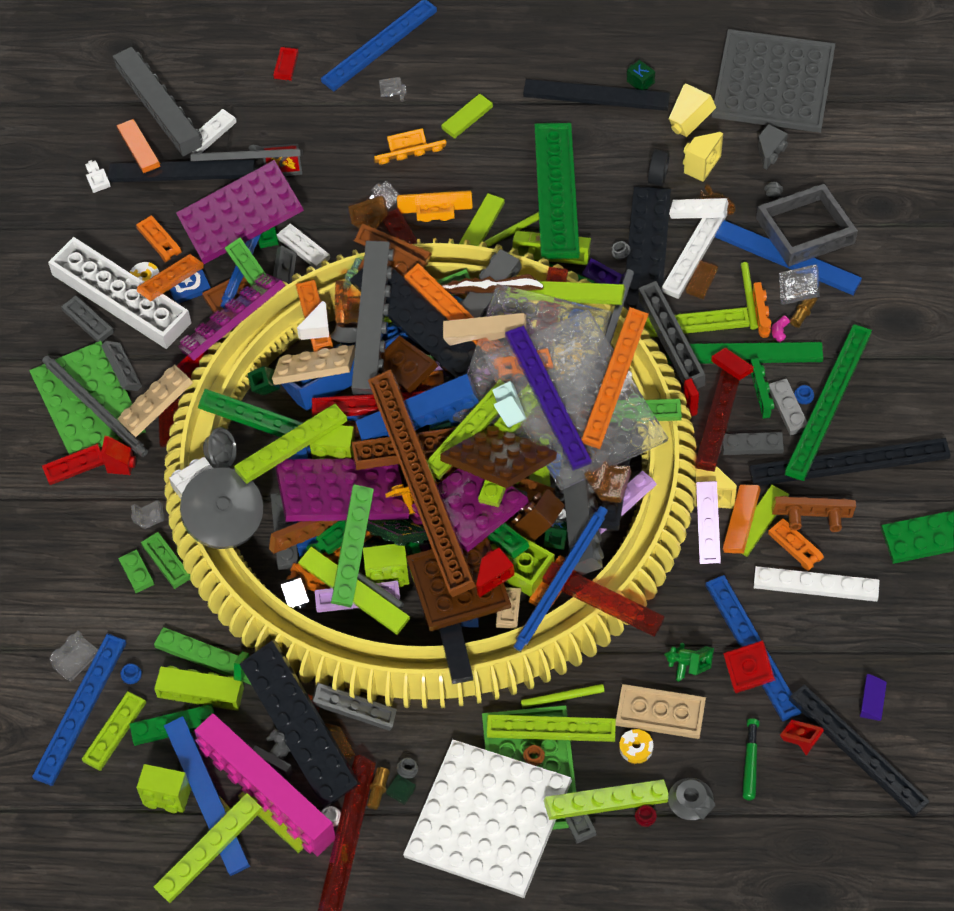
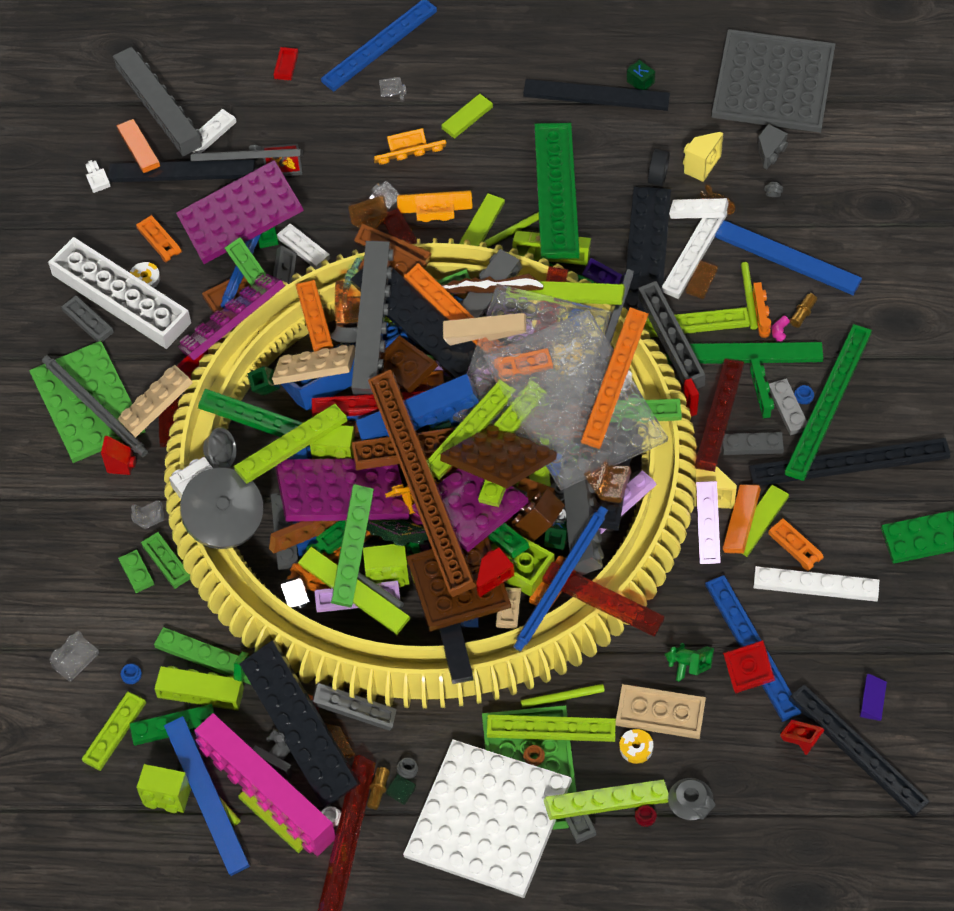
blue tile [32,634,127,786] -> none
red plate [42,444,104,485] -> none
dark grey plate [101,341,142,391] -> none
orange tile [137,254,204,301] -> none
lime plate [154,793,263,903] -> none
blue tile [170,269,211,304] -> none
white slope [297,301,329,340] -> none
light aqua slope [492,381,527,427] -> none
dark purple tile [505,325,592,471] -> none
dark grey plate [612,241,631,259] -> none
light yellow slope [669,84,716,137] -> none
red tile [711,348,754,381] -> none
green piece [743,718,760,801] -> none
flat silver window [756,184,858,267] -> none
dark orange plate [772,496,856,532] -> none
clear plate [779,264,820,305] -> none

